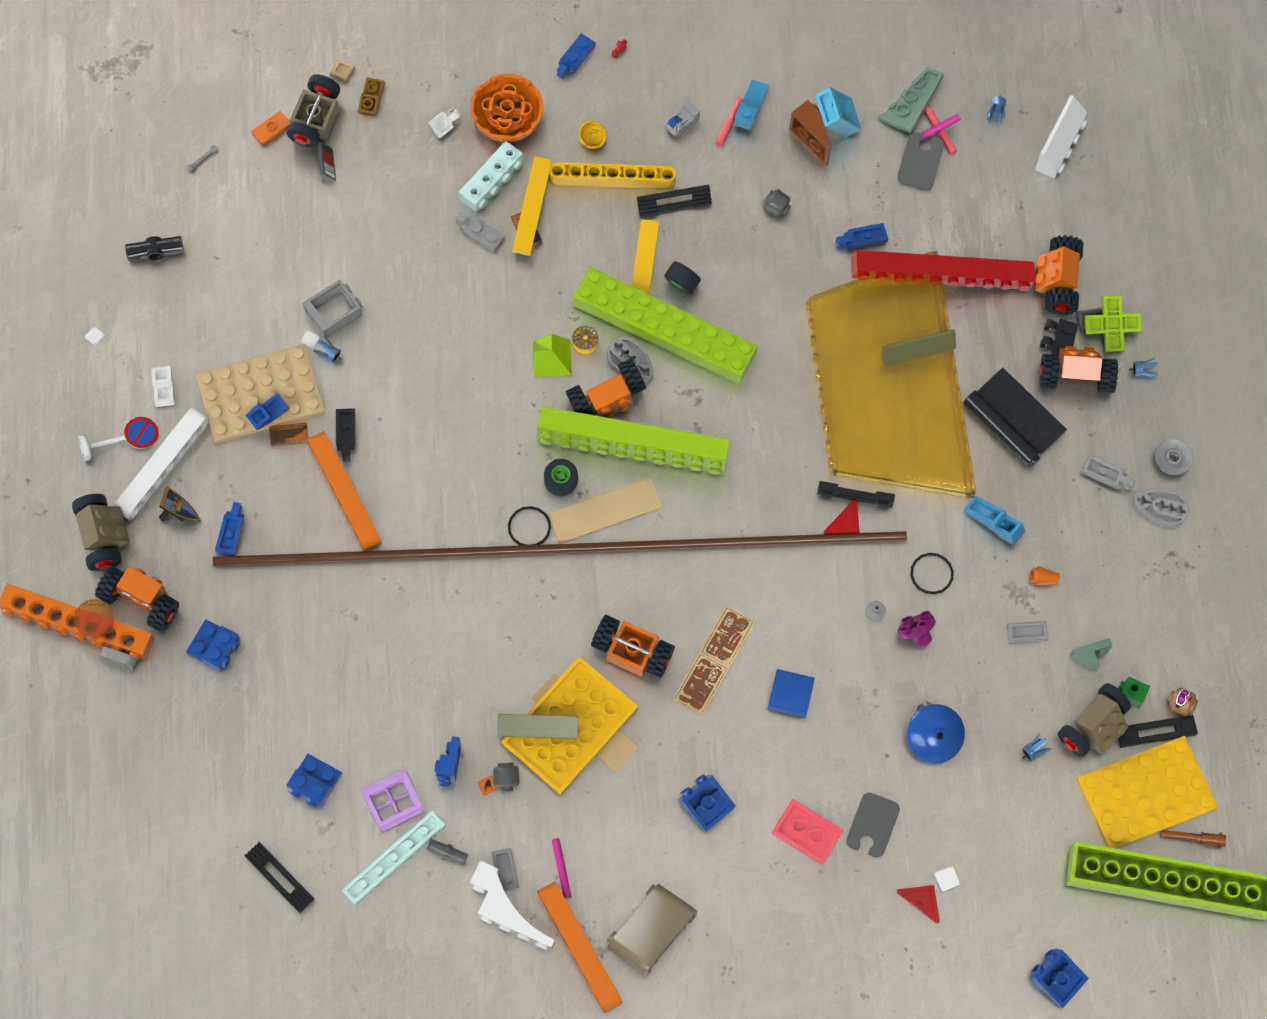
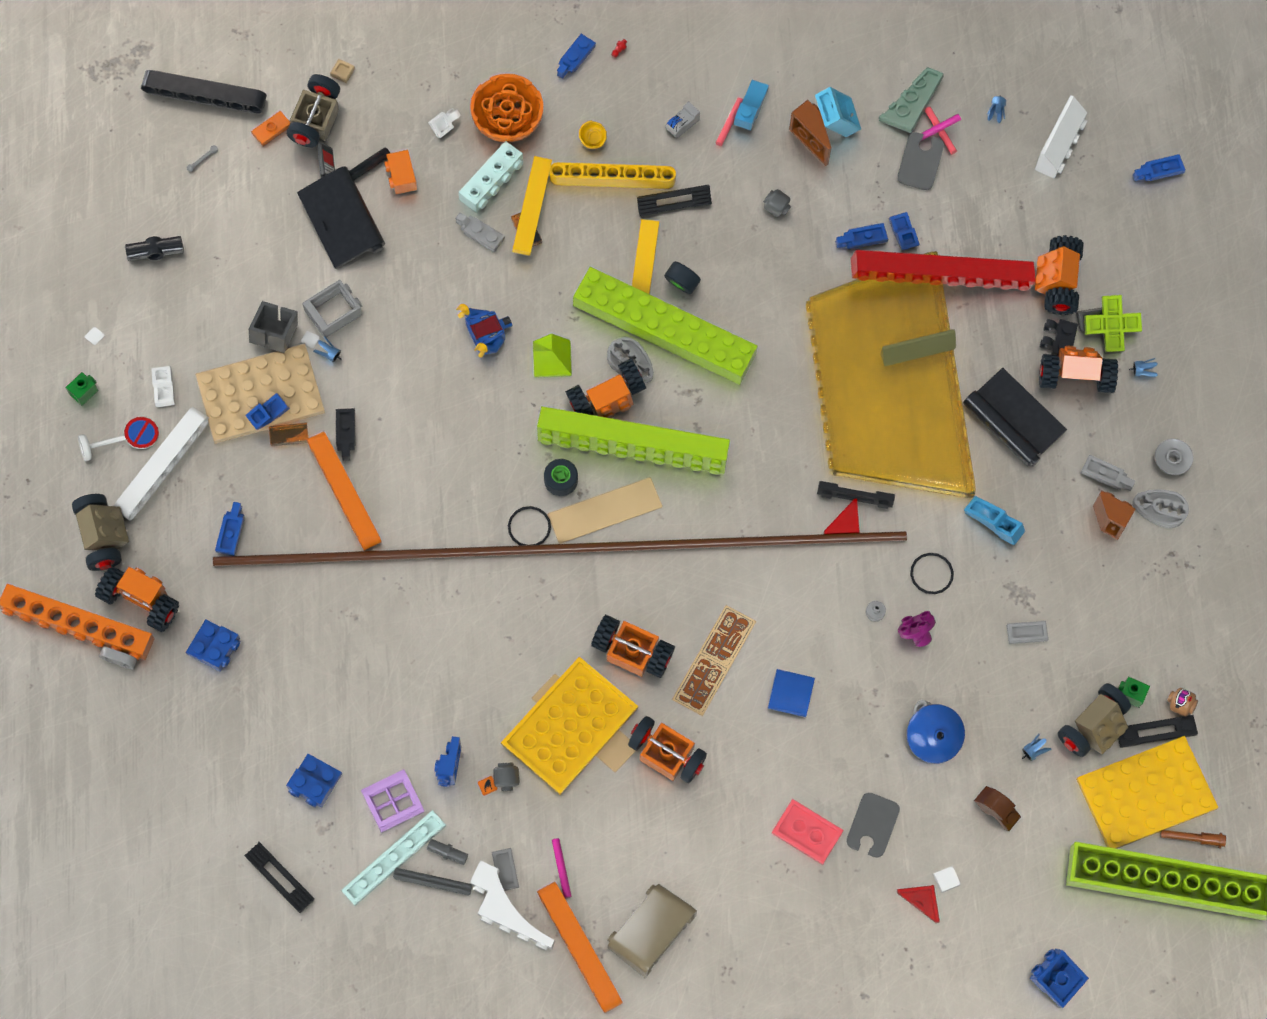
clear orange tile [74,599,114,639] -> none
shield [159,486,201,522] -> none
pearl gold slope [358,77,385,115] -> none
slope [498,714,578,739] -> none
yellow wheel [572,326,598,355] -> none
blue plate [678,774,736,832] -> none
orange cone [1030,566,1060,585] -> none
sand green slope [1070,638,1112,670] -> none
none -> green brick [65,372,98,406]
none -> black beam [141,70,267,114]
none -> dark grey piece [248,301,298,353]
none -> black door [297,166,385,269]
none -> black axle [349,147,390,180]
none -> orange brick [384,150,417,195]
none -> dark grey axle [393,868,472,895]
none -> torso [456,304,513,358]
none -> brick [628,716,707,783]
none -> blue slope [889,212,920,251]
none -> reddish brown brick [974,786,1021,831]
none -> dark orange slope [1093,490,1136,540]
none -> blue hinge [1133,154,1186,181]

